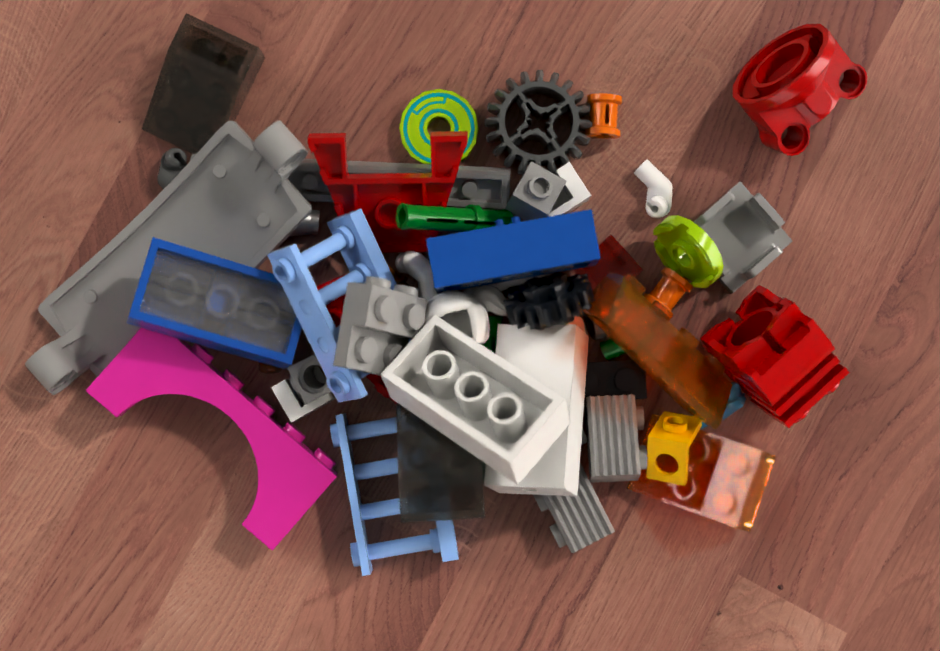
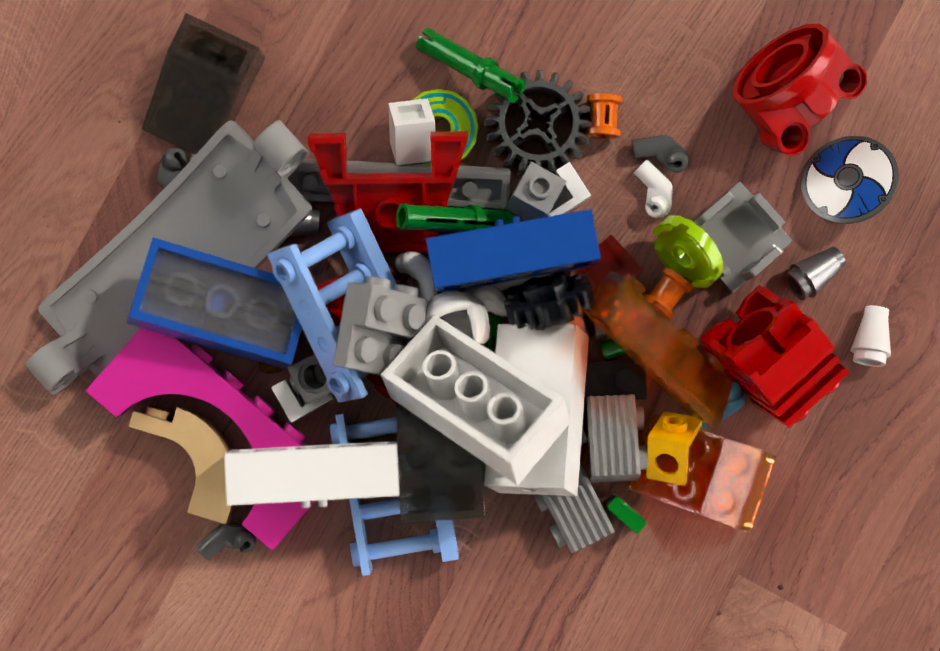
none -> tan arch [128,406,237,524]
none -> dark grey arm [196,523,257,561]
none -> white brick [225,441,399,508]
none -> white panel [388,98,435,165]
none -> green pin [416,28,525,103]
none -> green tile [603,494,646,534]
none -> dark grey arm [631,135,688,173]
none -> flat silver cone [784,246,846,300]
none -> shield [801,136,899,224]
none -> white cone [850,305,891,367]

